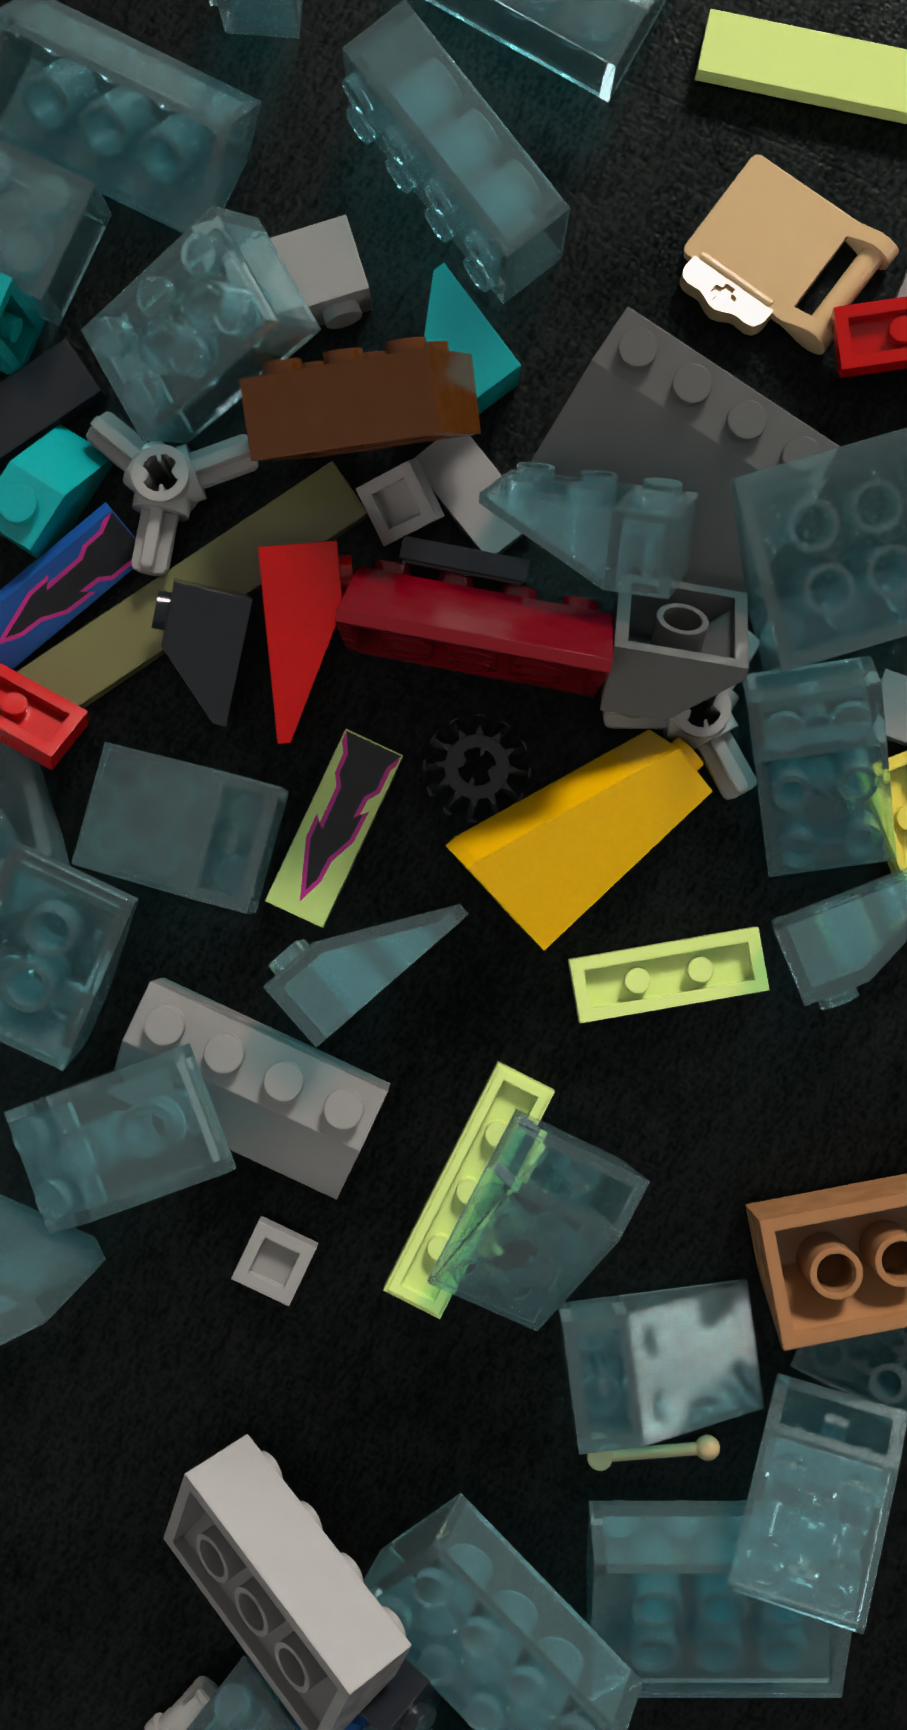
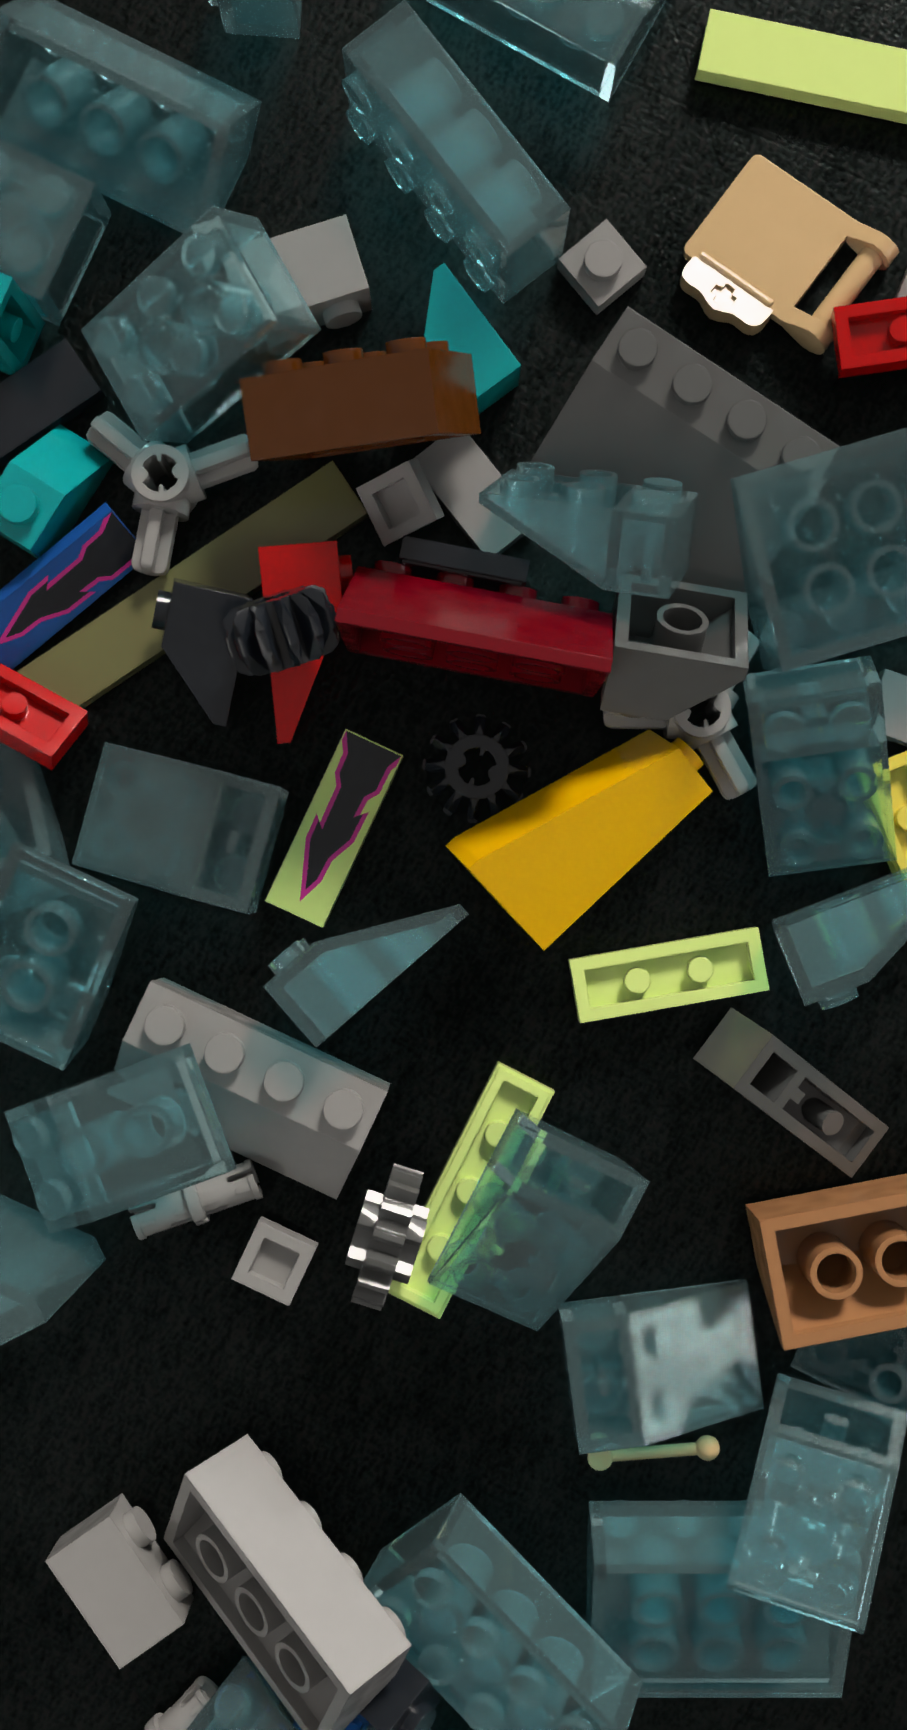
none -> light grey brick [45,1493,194,1669]
none -> light grey pin [128,1159,263,1240]
none -> black gear [222,585,340,676]
none -> dark grey gear [345,1163,430,1311]
none -> light grey plate [557,219,647,315]
none -> dark grey slope [693,1007,889,1178]

